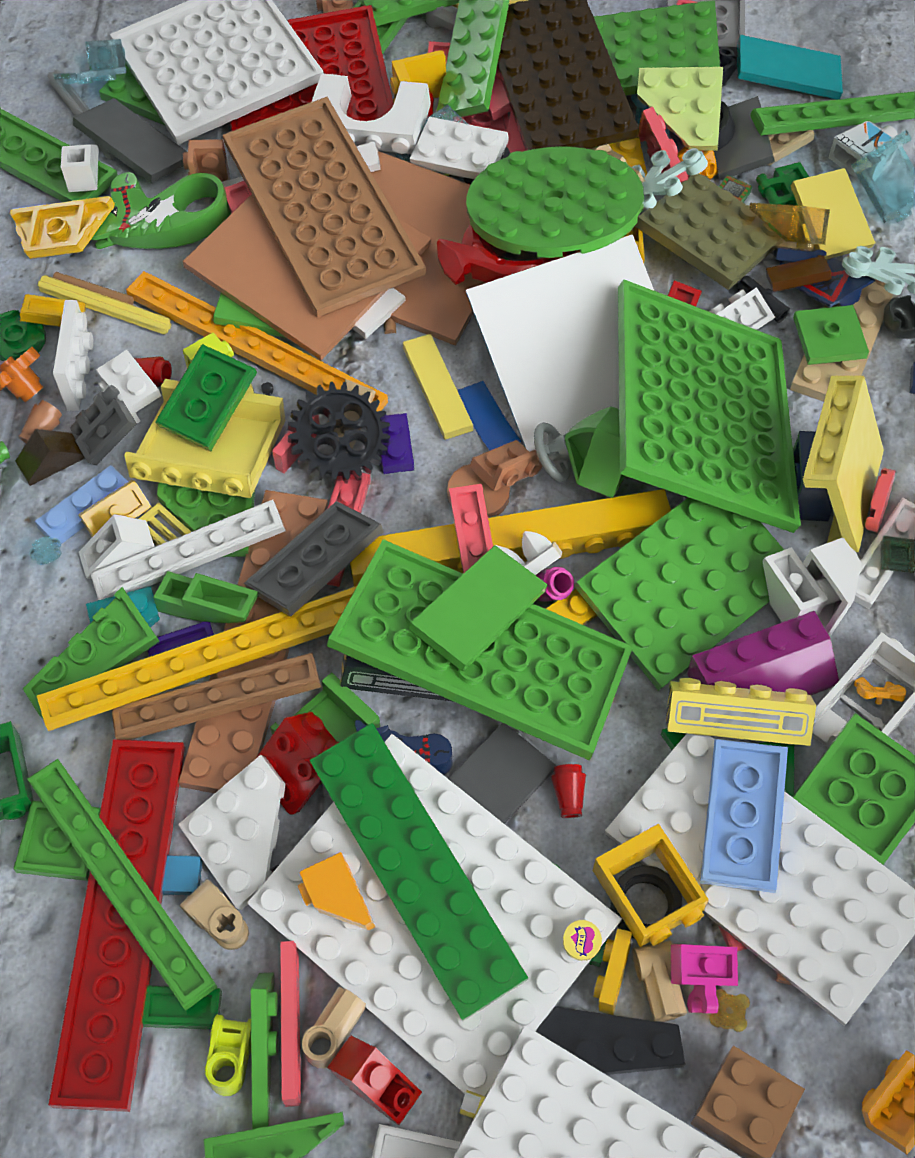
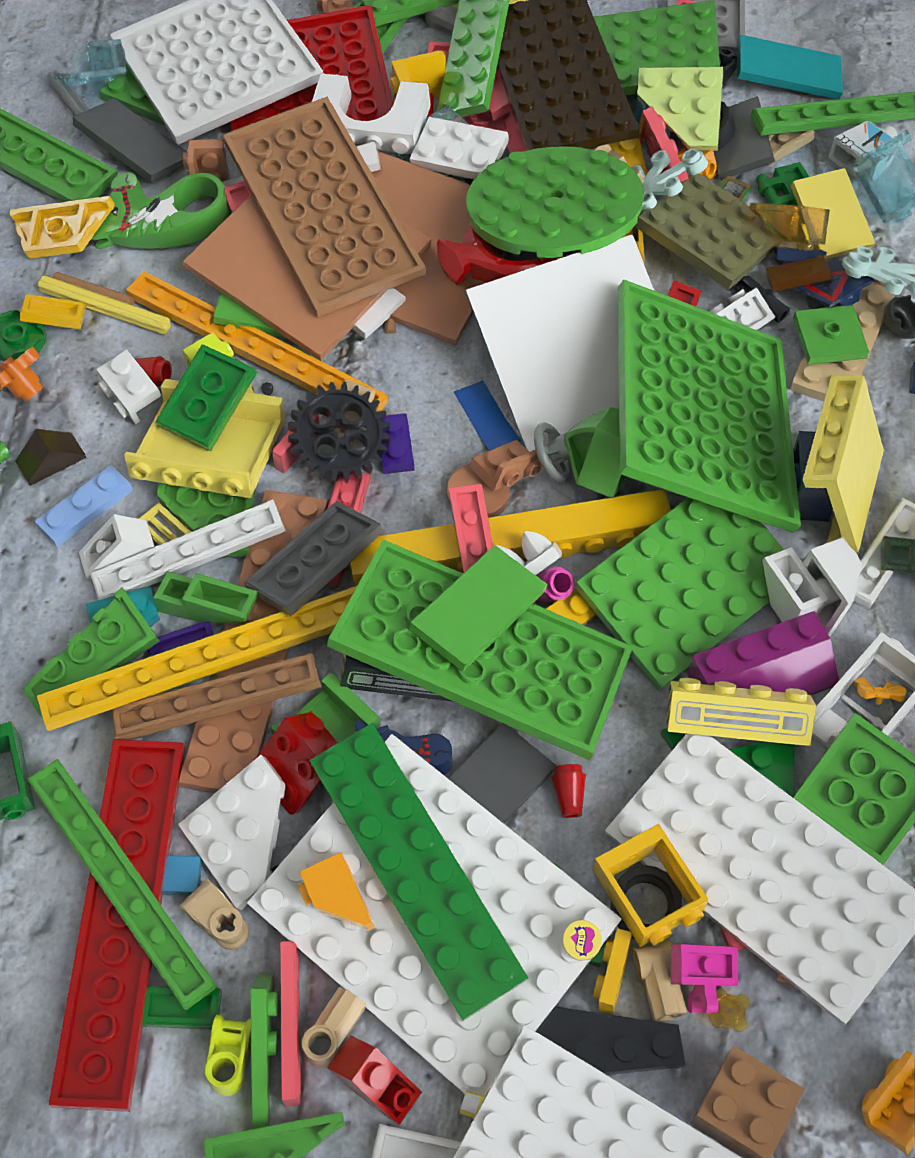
bright green plate [13,800,101,881] -> none
nougat cone [18,400,62,444] -> none
clear light blue plate [29,536,62,565] -> none
white plate [53,300,93,411] -> none
white slope [61,144,98,192] -> none
dark grey plate [70,385,137,465] -> none
yellow plate [78,480,152,537] -> none
light yellow tile [403,334,473,440] -> none
light blue tile [700,739,788,893] -> none
coral tile [865,468,896,533] -> none

